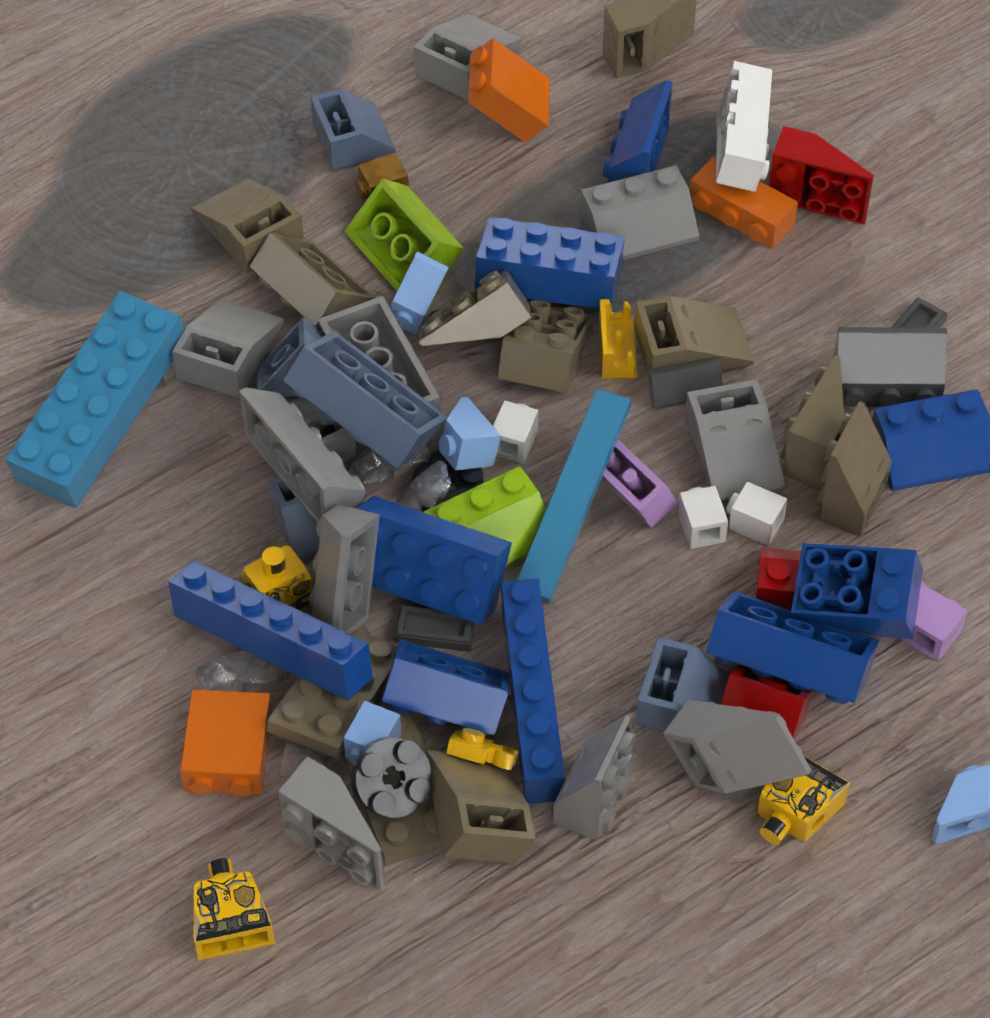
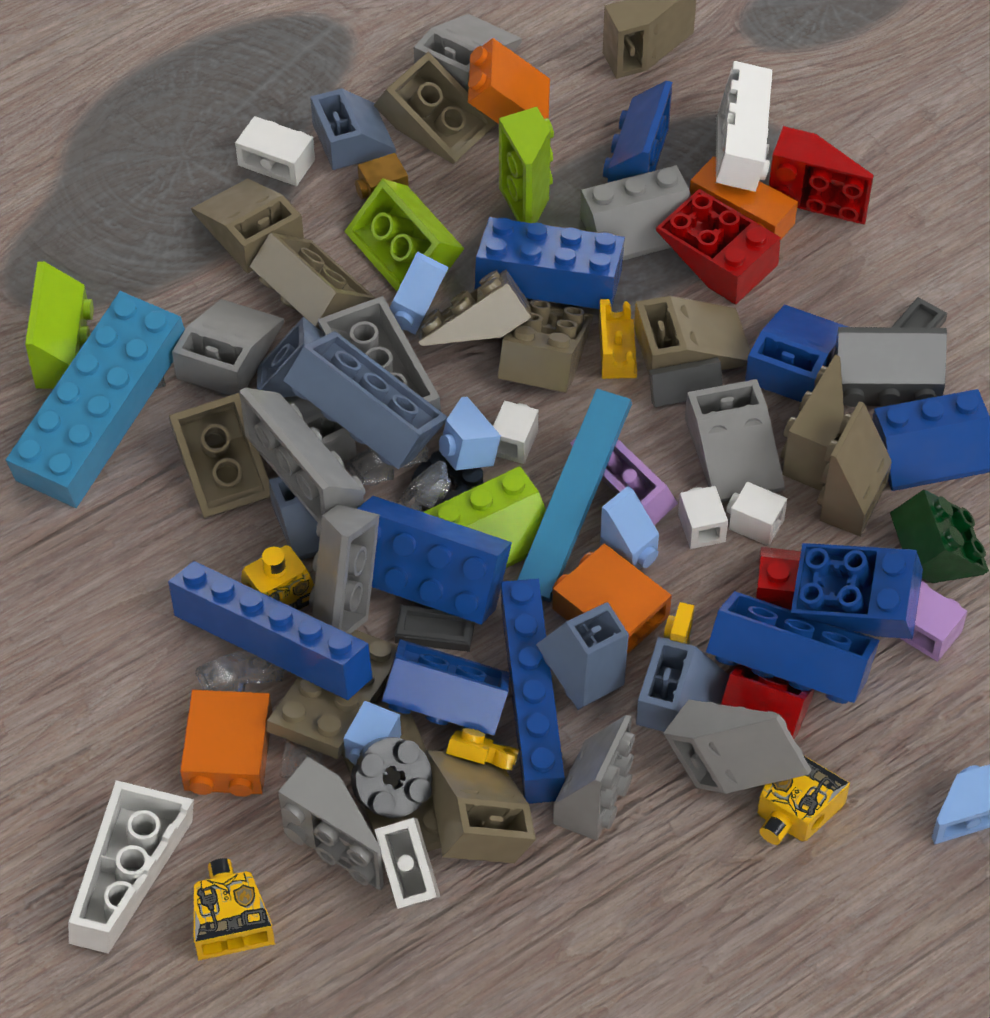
none -> lime slope [25,262,94,389]
none -> white wedge [68,780,194,954]
none -> dark tan slope [169,393,271,519]
none -> white brick [235,116,315,186]
none -> dark tan slope [374,51,497,164]
none -> white brick [374,817,441,909]
none -> lime slope [499,107,554,223]
none -> sand blue slope [536,602,629,710]
none -> orange brick [552,543,672,654]
none -> light blue slope [600,486,659,570]
none -> red slope [656,189,781,305]
none -> yellow plate [664,602,695,644]
none -> blue slope [745,304,848,402]
none -> dark green slope [889,489,989,583]

